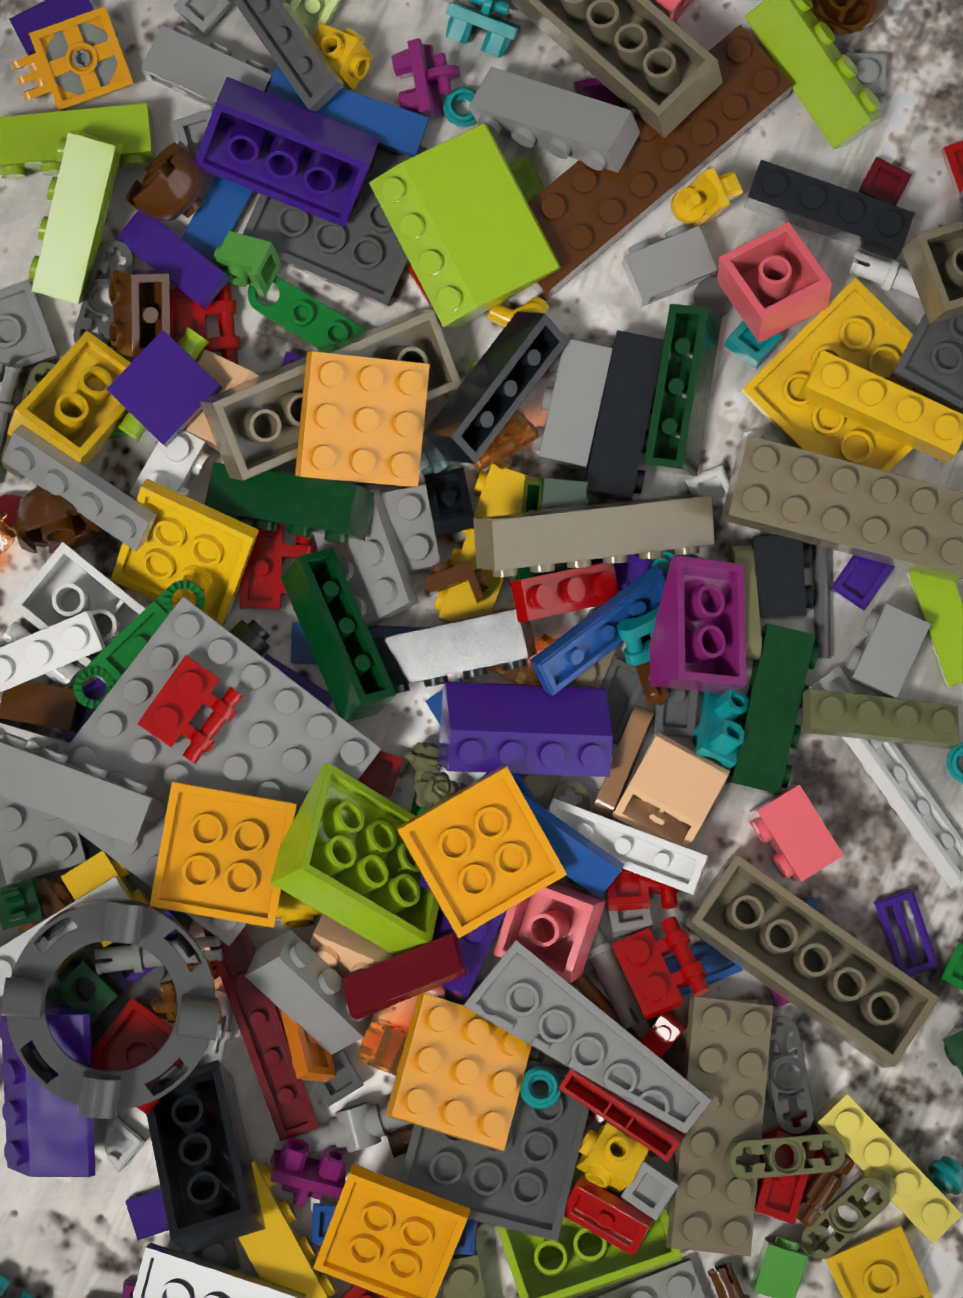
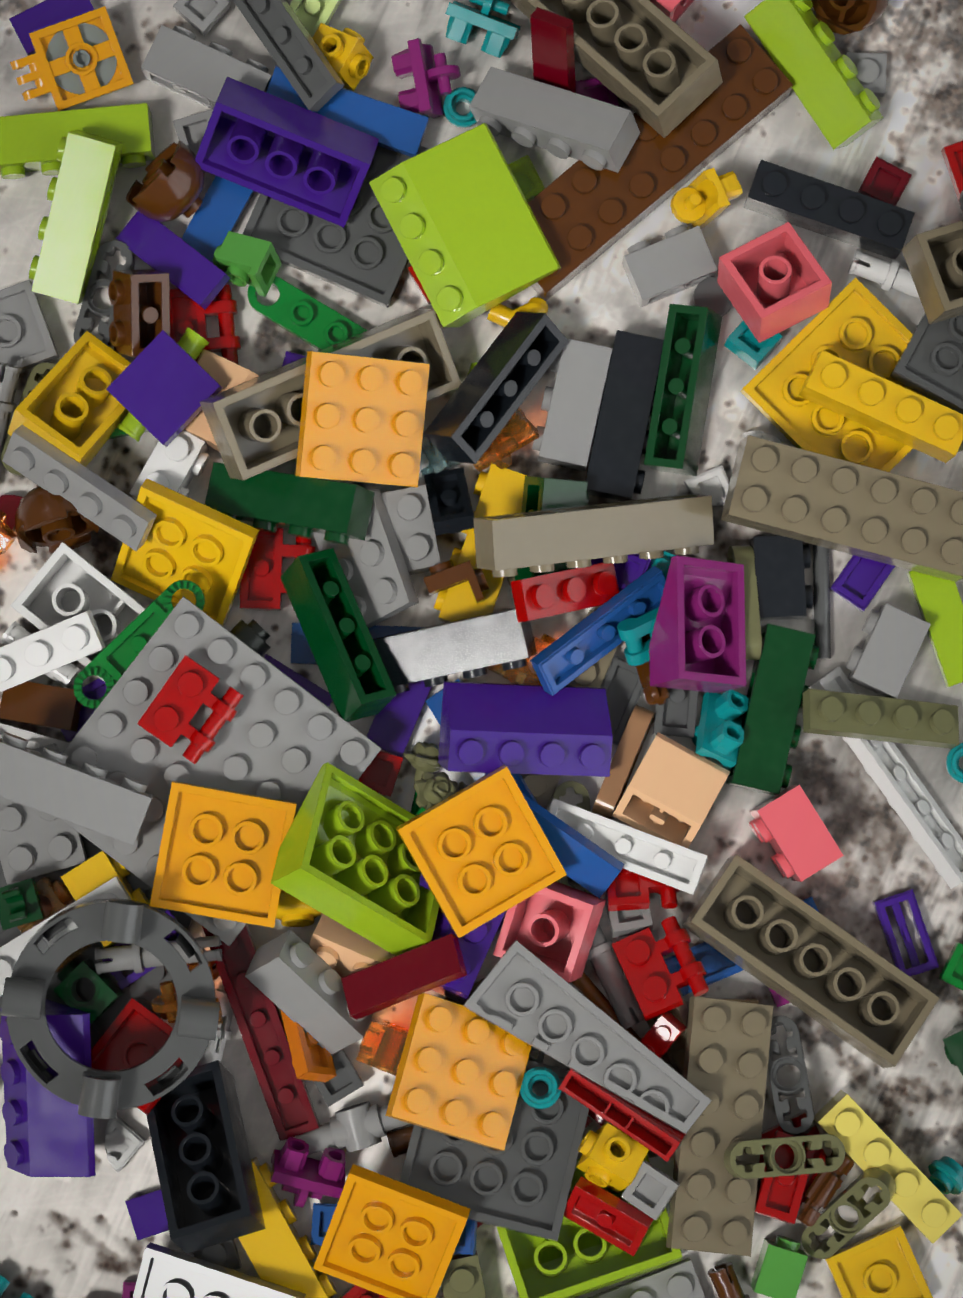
none -> dark purple tile [367,680,432,757]
none -> dark red tile [530,7,576,93]

